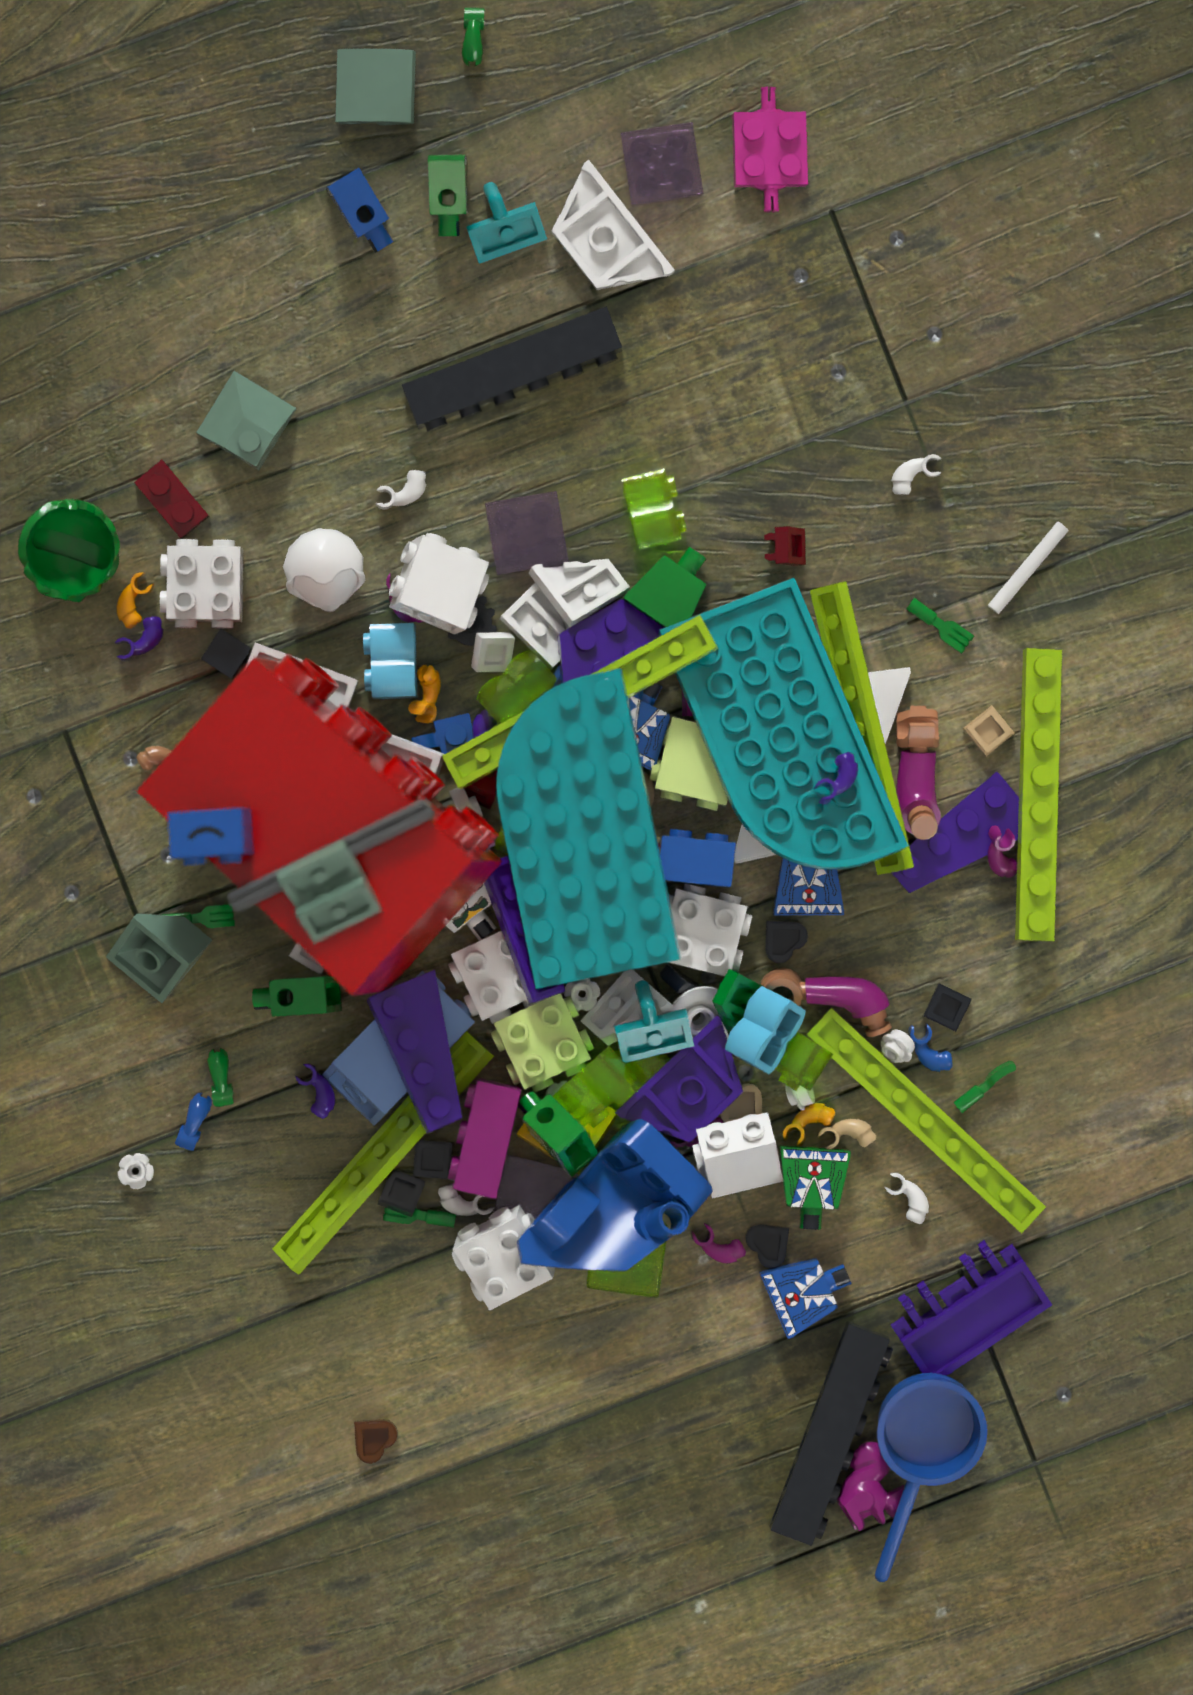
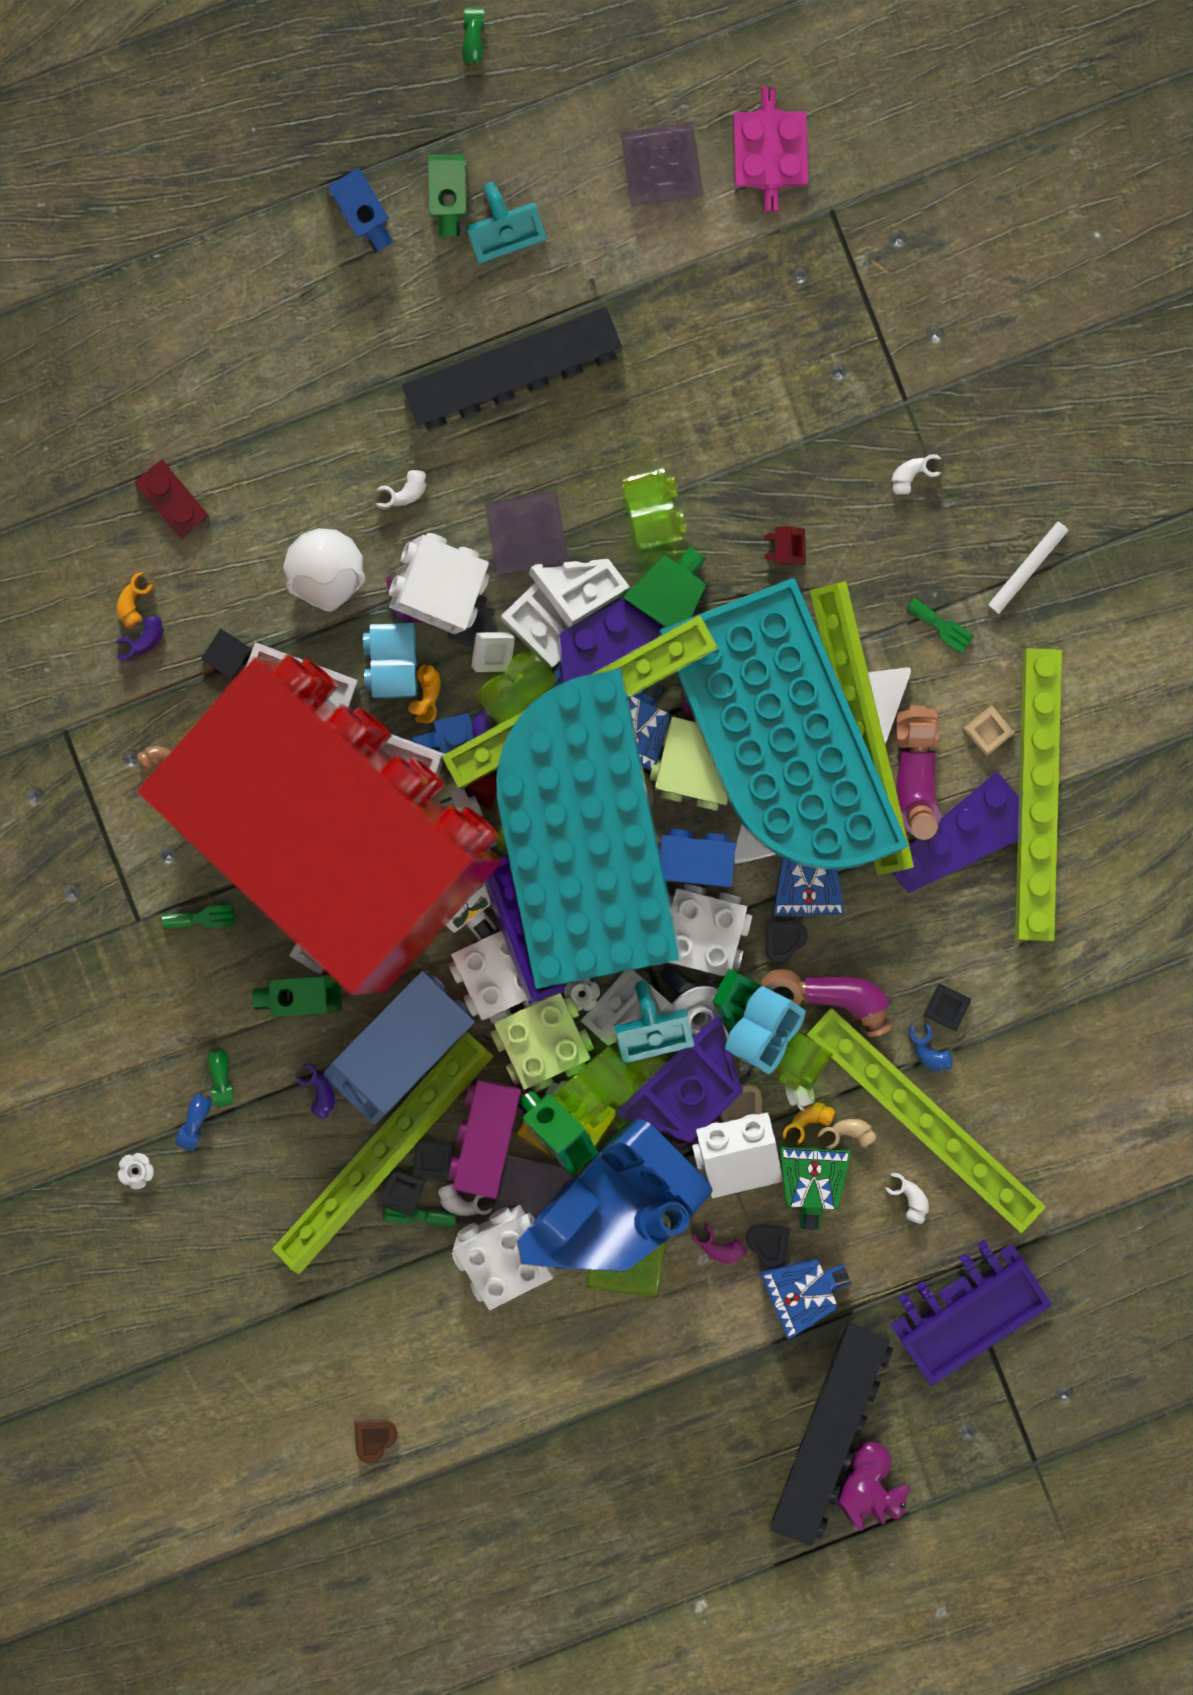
green piece [18,499,120,602] -> none
sand green slope [106,913,212,1003] -> none
white brick [160,539,243,629] -> none
blue brick [168,808,254,865] -> none
sand green slope [196,371,296,471] -> none
dark grey axle [228,799,434,911] -> none
sand green slope [277,839,381,943] -> none
sand green slope [335,48,416,125] -> none
dark purple wing [366,970,462,1134] -> none
white wing [552,160,675,290] -> none
dark purple arm [813,752,858,804] -> none
blue piece [875,1373,987,1582] -> none
white plate [880,1029,915,1063] -> none
green piece [954,1061,1016,1113] -> none
magenta arm [988,825,1017,878] -> none

